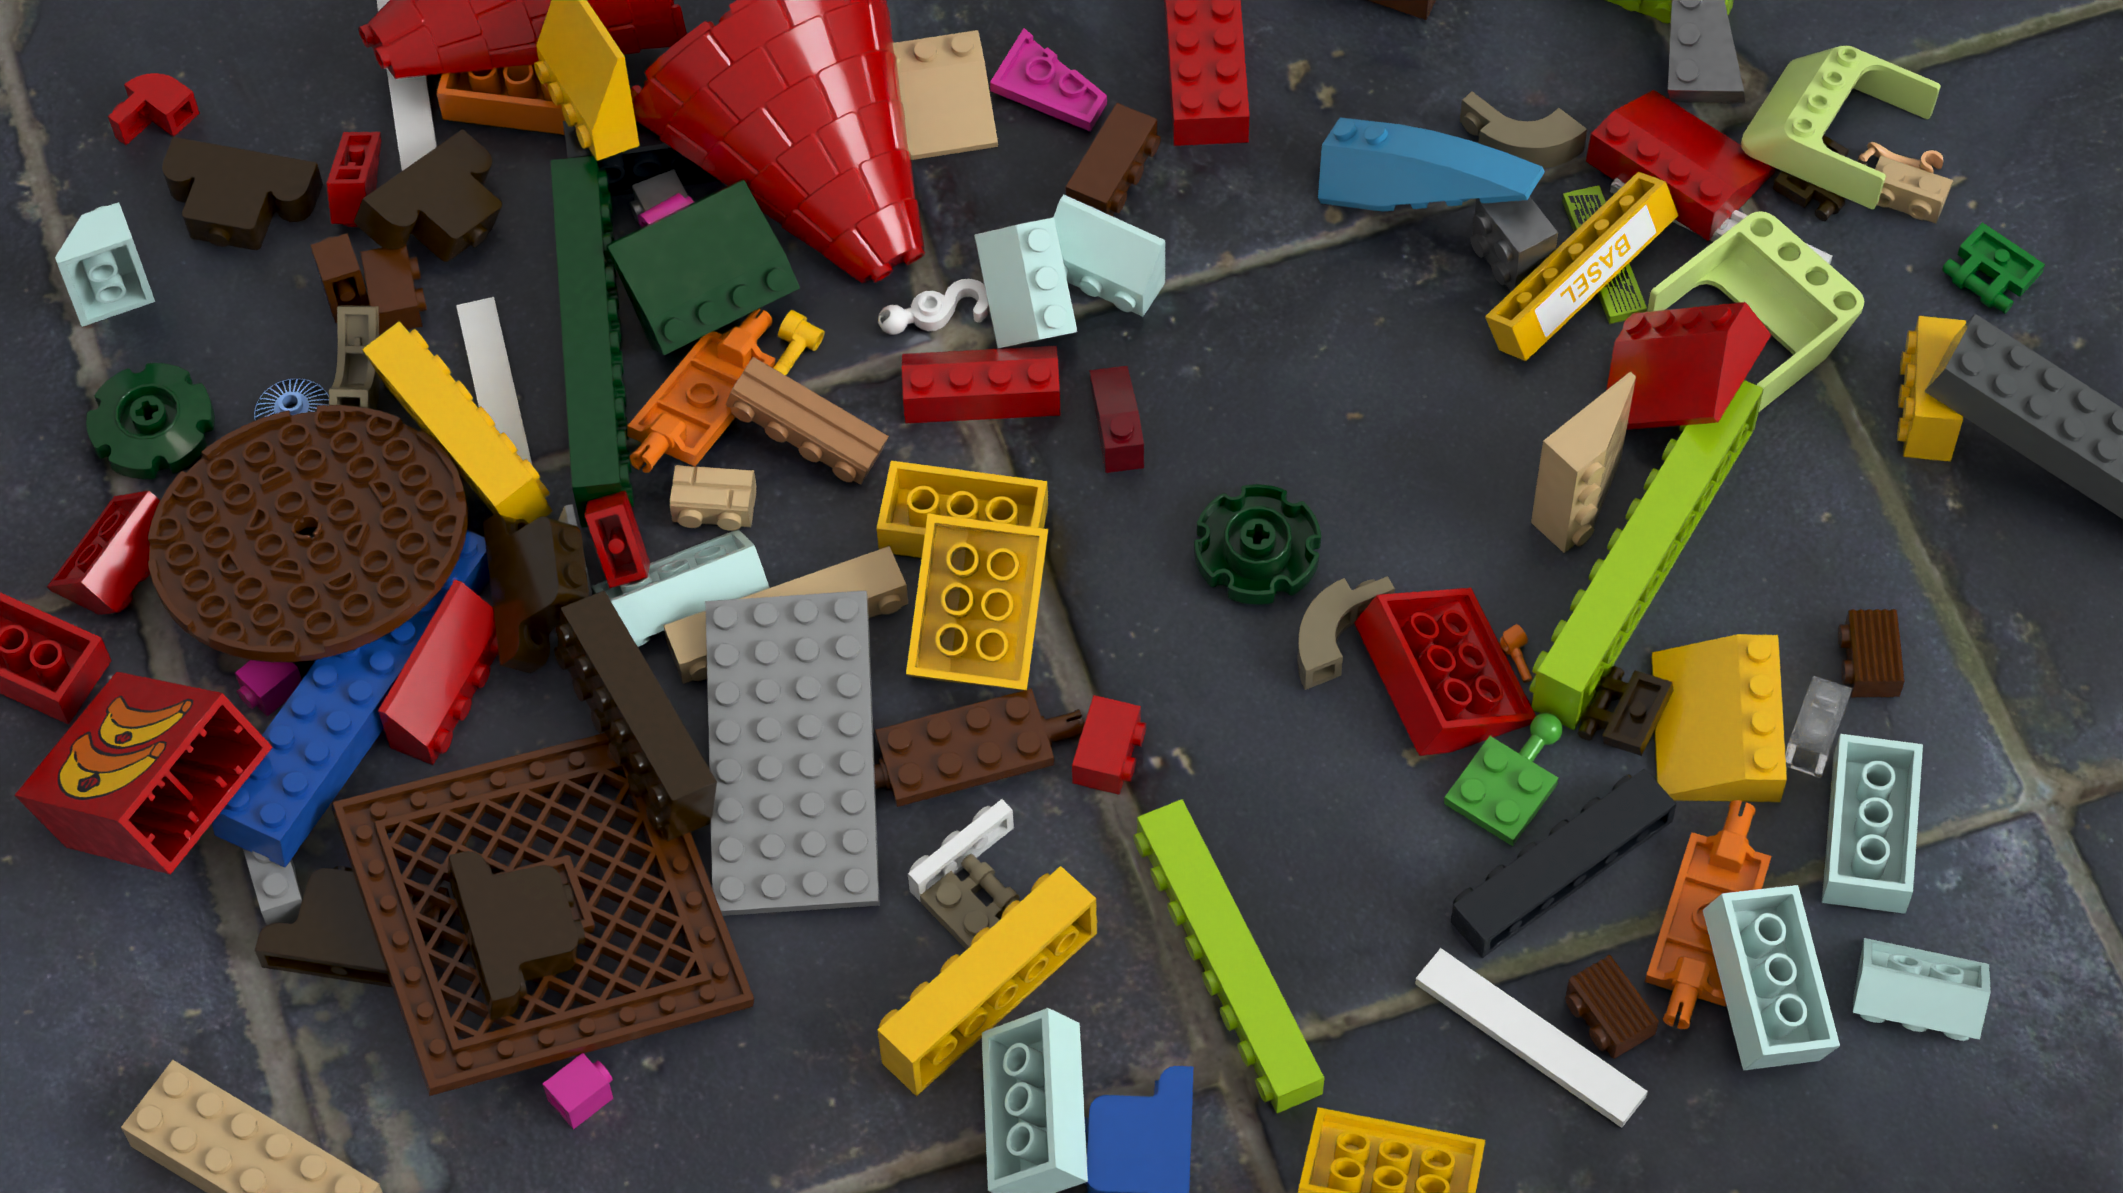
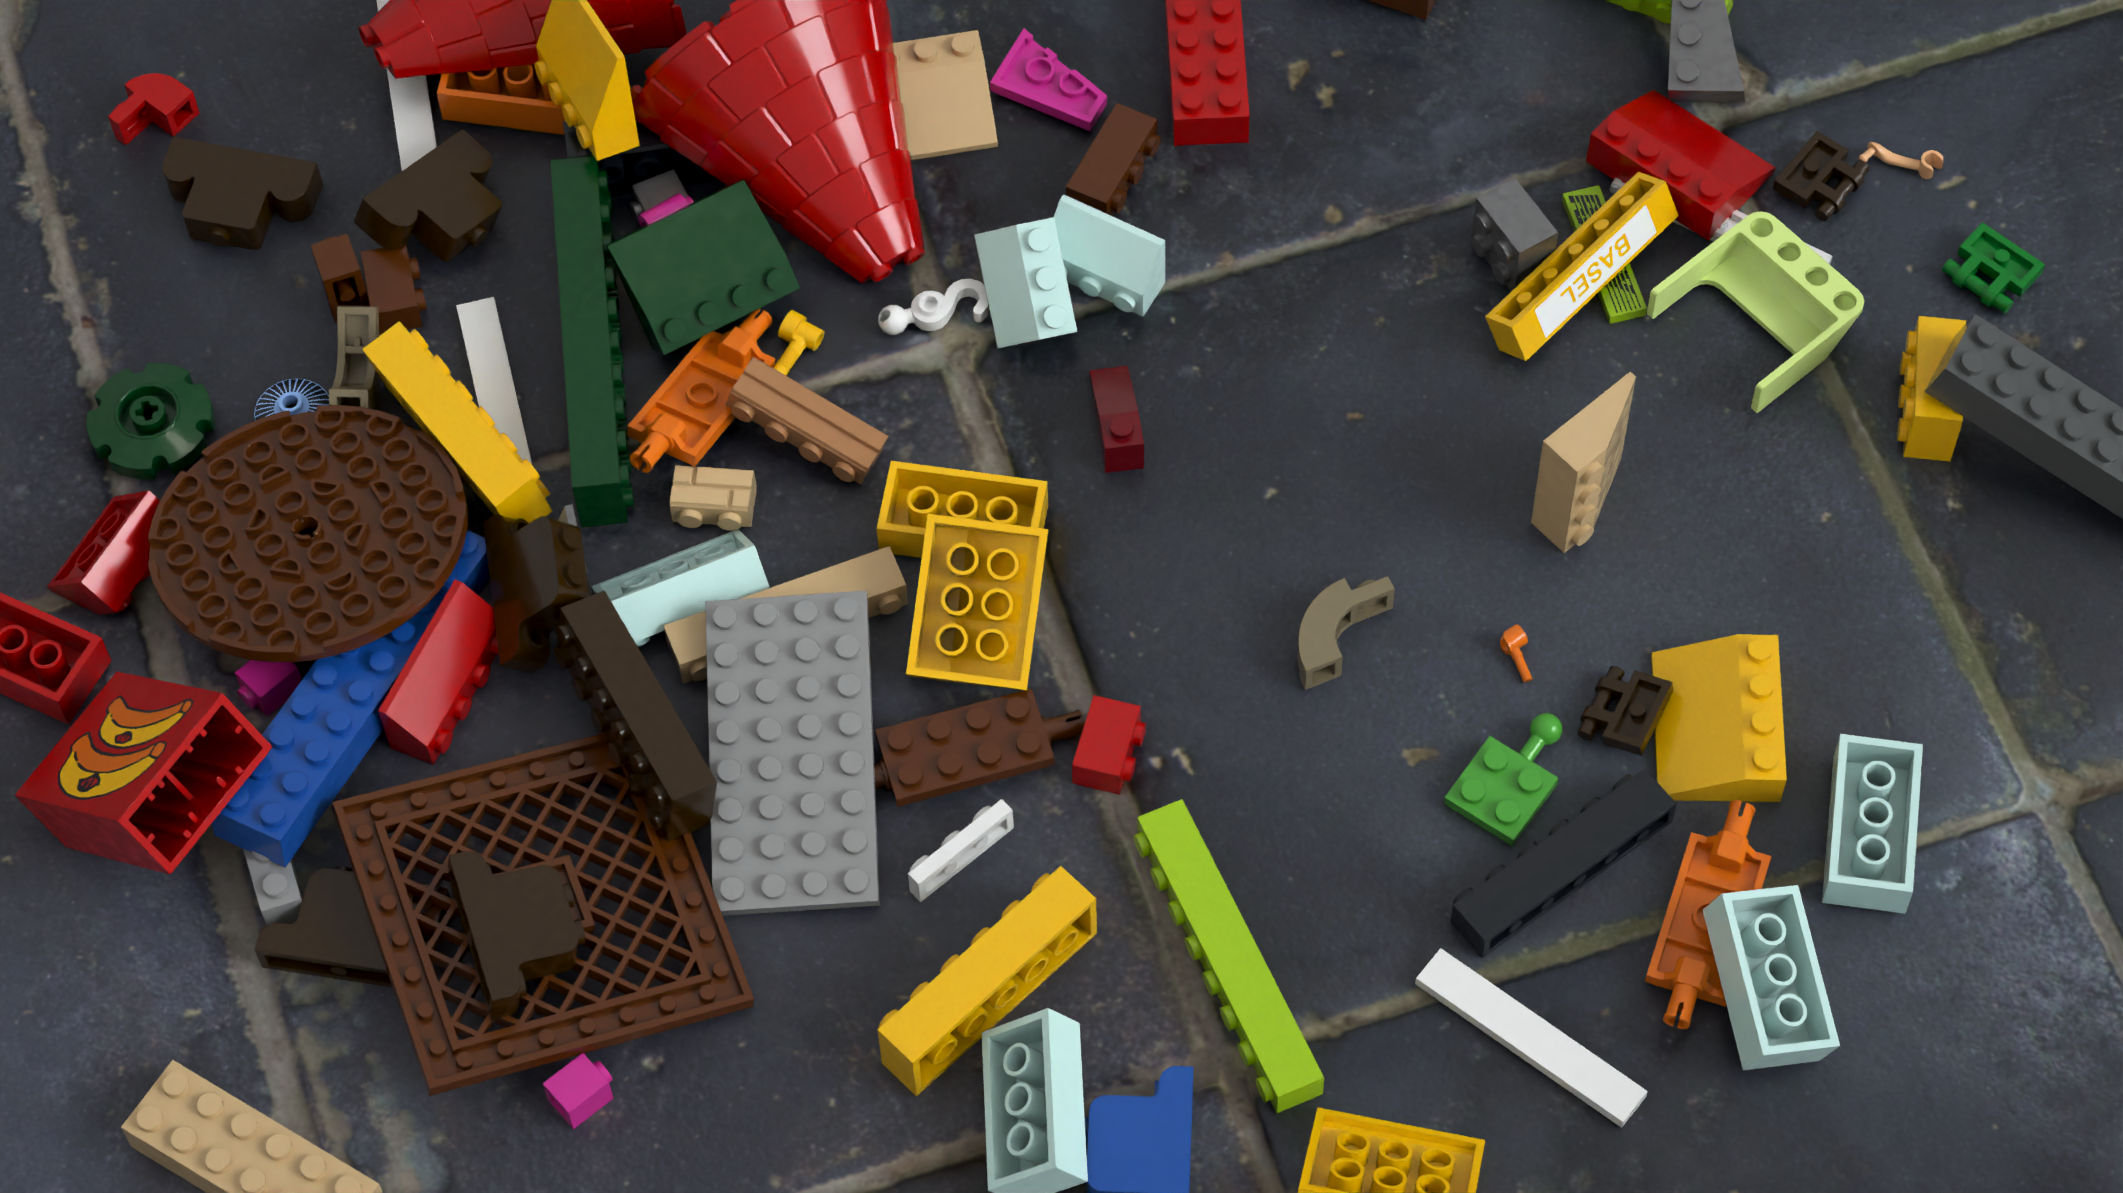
light aqua slope [55,202,155,327] -> none
red slope [327,132,381,227] -> none
red brick [585,490,650,588] -> none
red slope [902,346,1061,424] -> none
dark tan plate [920,854,1020,950] -> none
dark green piece [1194,484,1321,605] -> none
dark azure wedge [1318,117,1545,212] -> none
red slope [1354,588,1536,756] -> none
dark tan arch [1460,92,1587,169] -> none
lime brick [1529,380,1764,730] -> none
reddish brown brick [1565,955,1659,1059] -> none
red slope [1606,302,1771,429] -> none
yellowish green windscreen [1741,46,1941,209] -> none
clear brick [1785,675,1853,778] -> none
reddish brown brick [1838,609,1905,697] -> none
light aqua slope [1853,938,1991,1041] -> none
tan bracket [1875,156,1953,223] -> none

